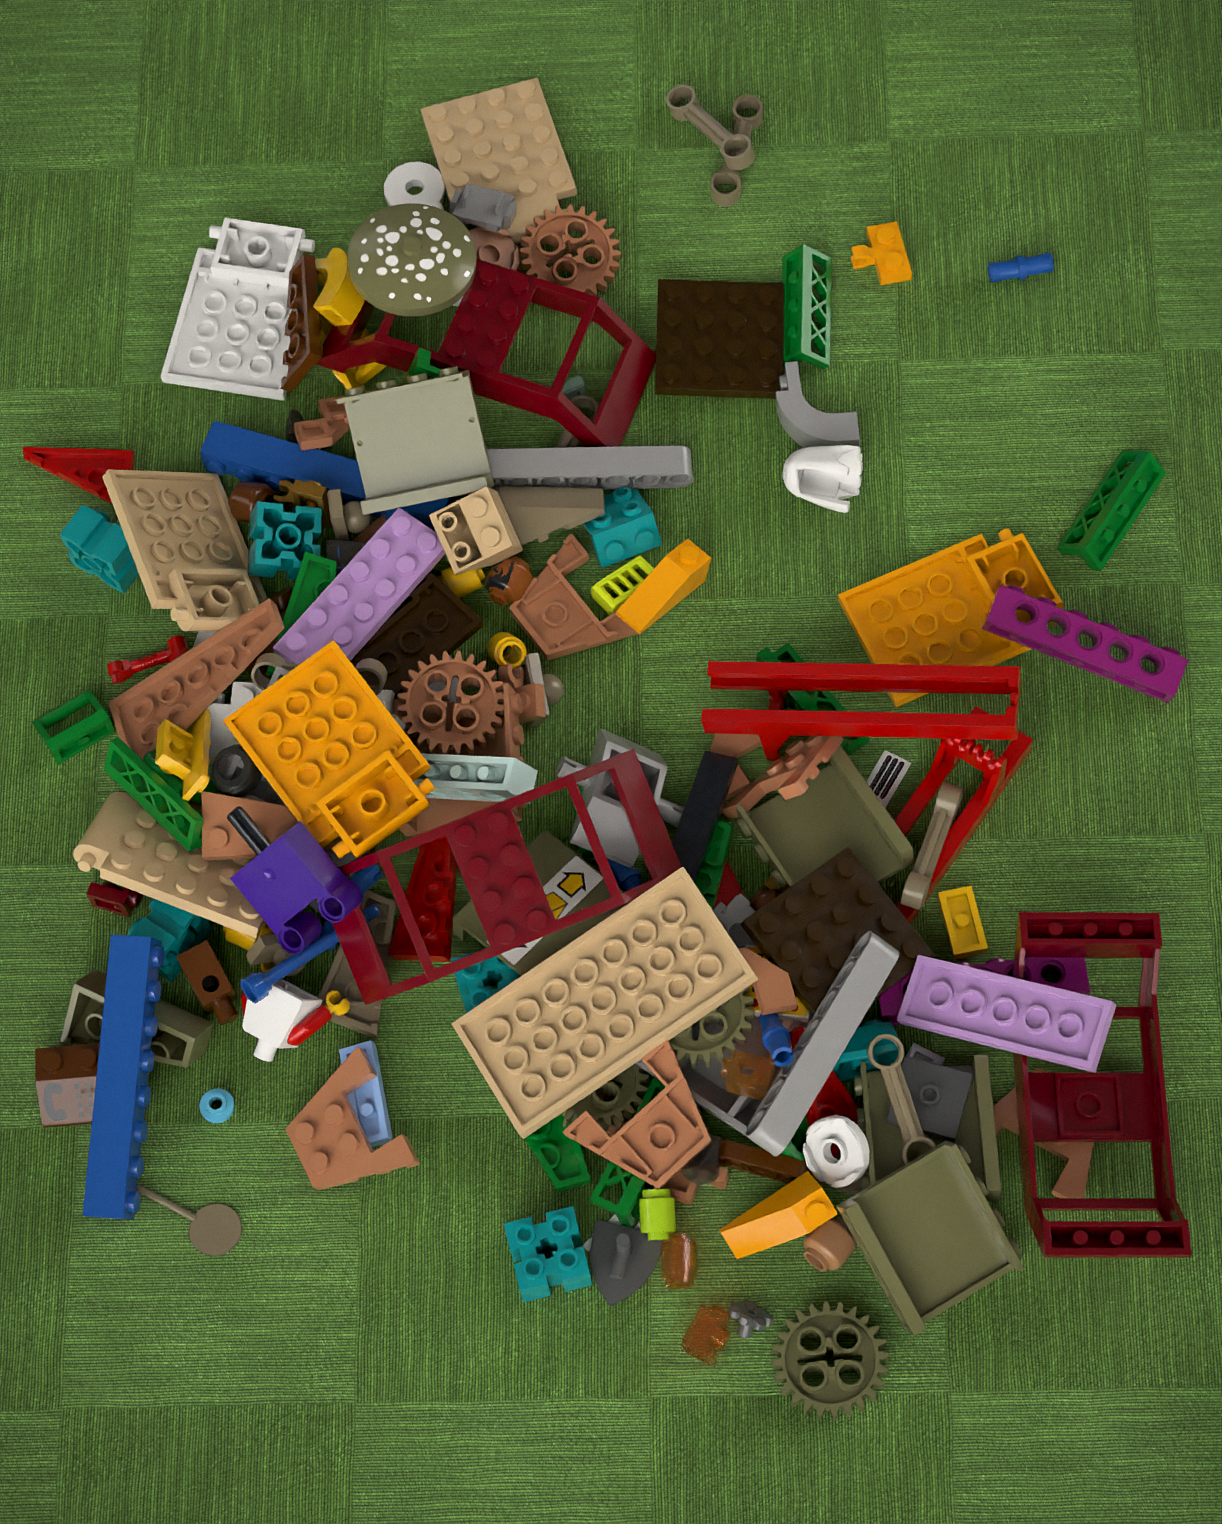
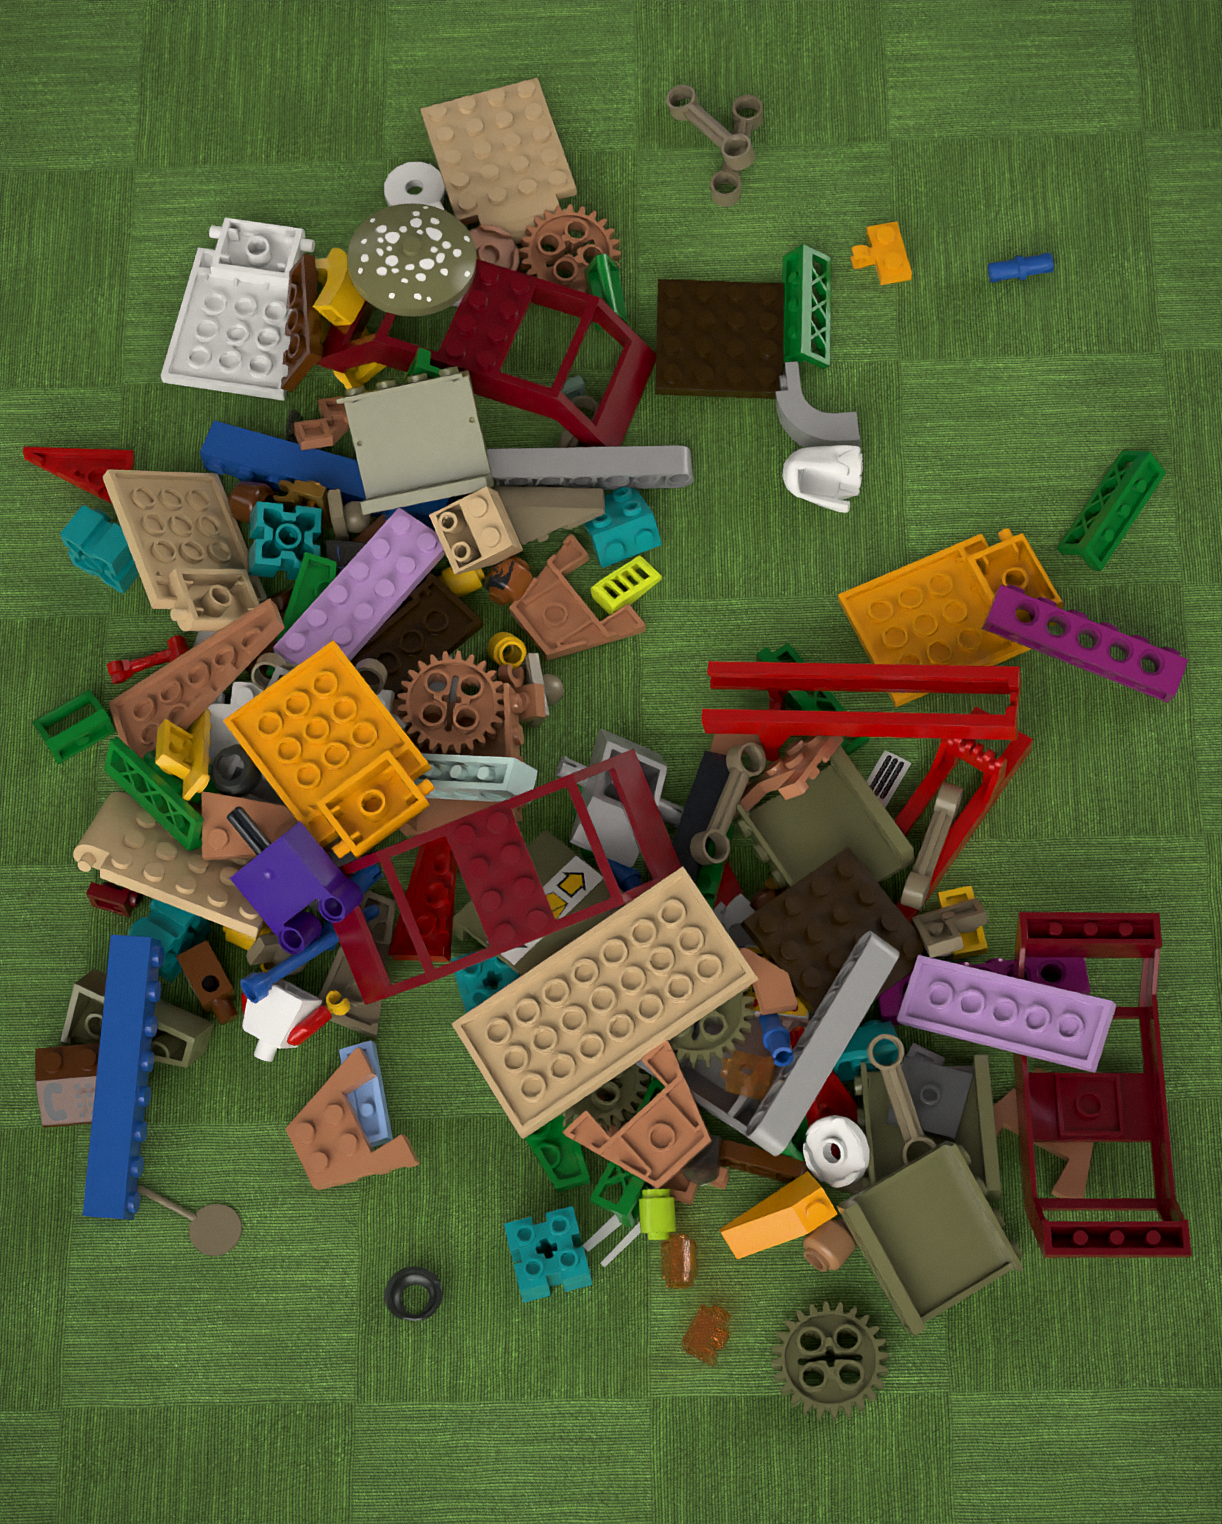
medium azure plate [199,1089,235,1123] -> none
light grey piece [450,183,517,233] -> none
dark grey shield [590,1220,665,1306] -> none
light orange slope [616,538,712,634] -> none
dark grey plant [728,1300,774,1338] -> none
none -> pearl dark grey piece [384,1266,444,1321]
none -> green tile [584,254,628,331]
none -> dark tan piece [690,742,766,866]
none -> dark tan plate [911,898,988,958]

